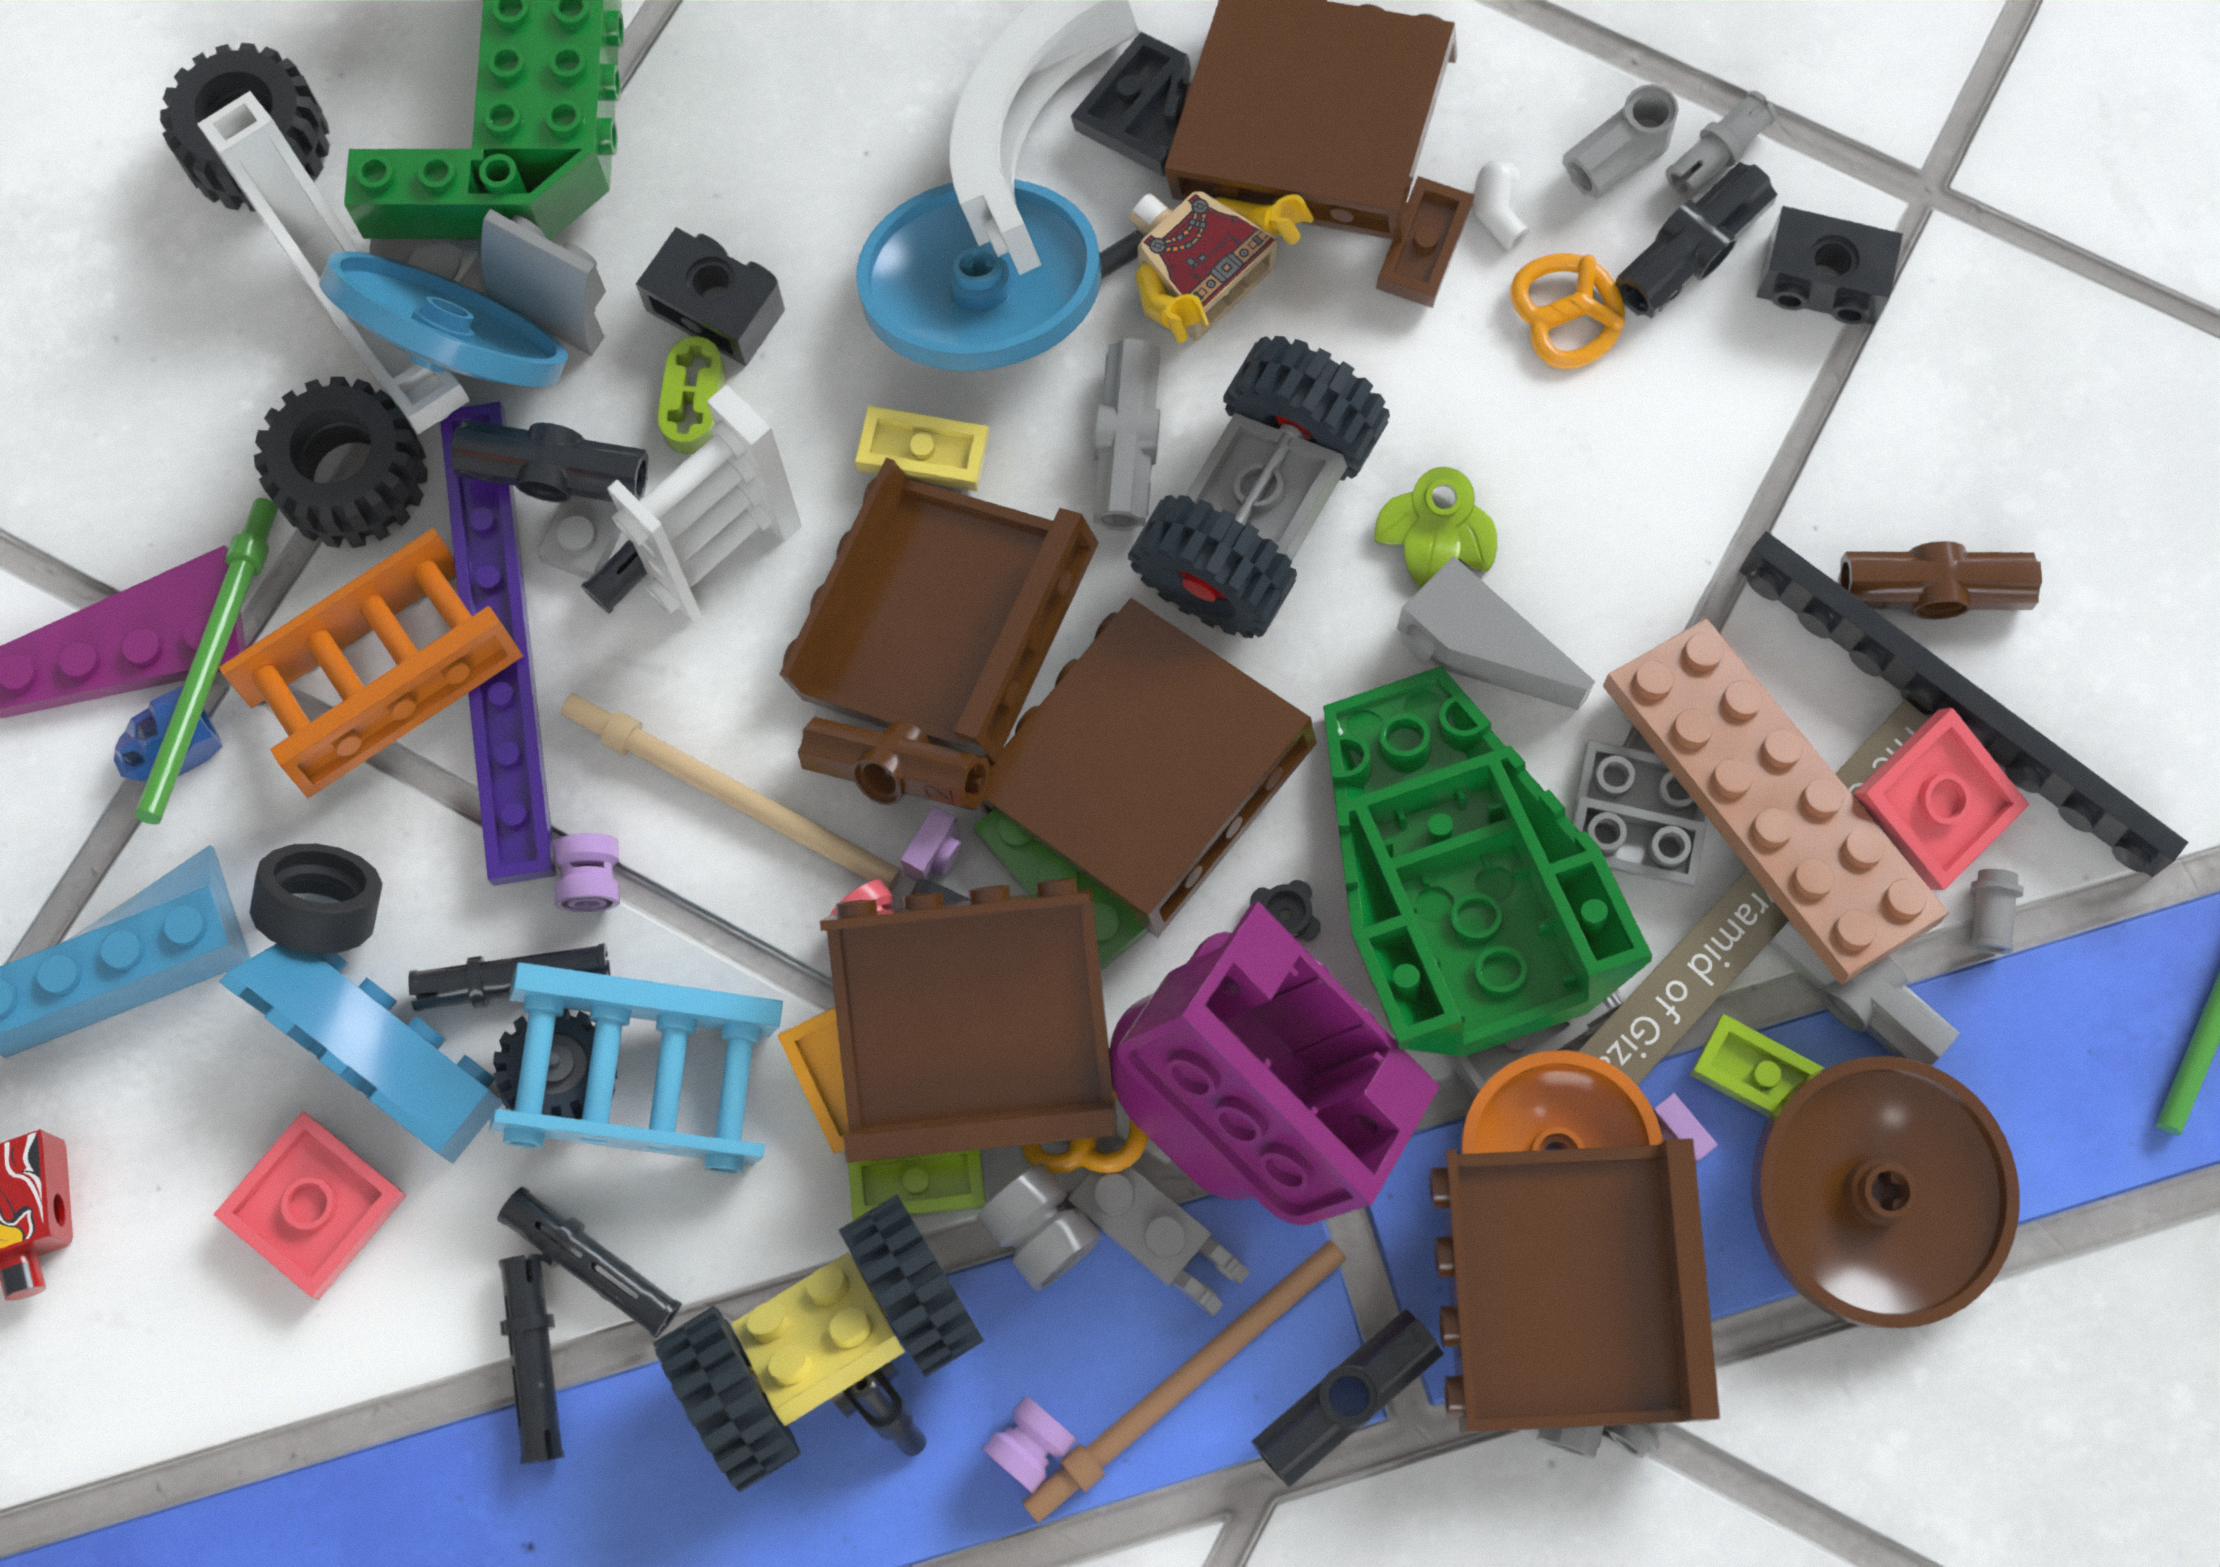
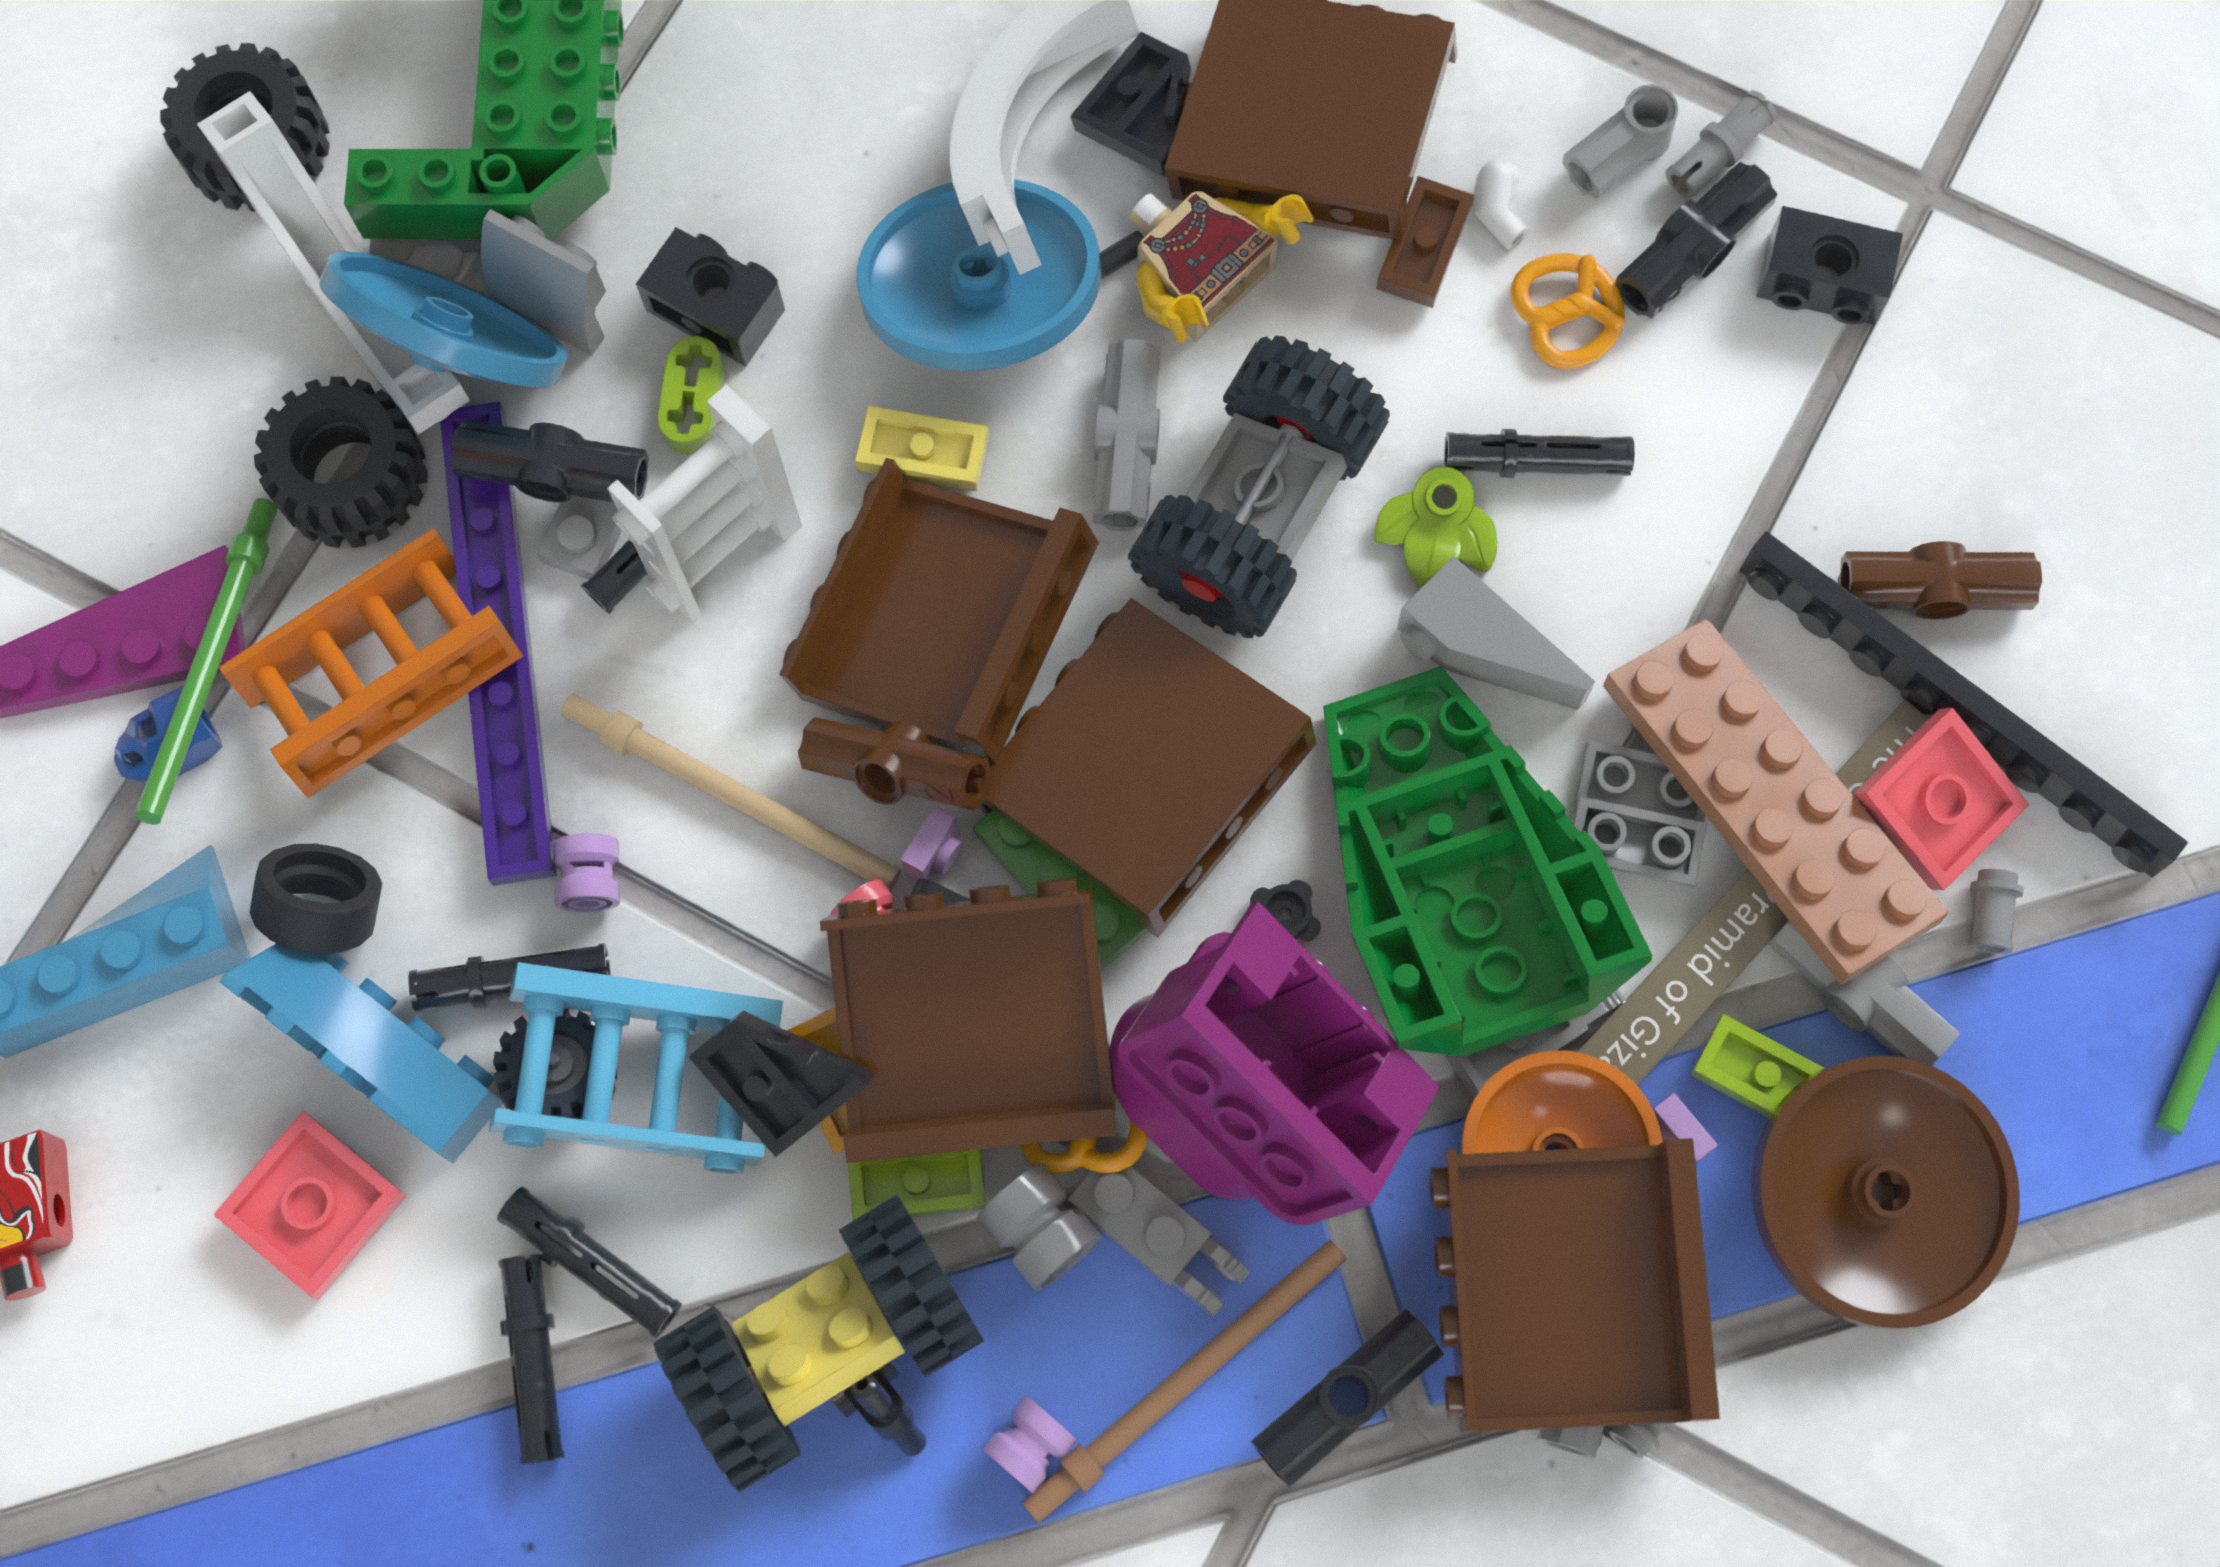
none -> black wing [688,1010,874,1157]
none -> black pin [1444,429,1635,478]

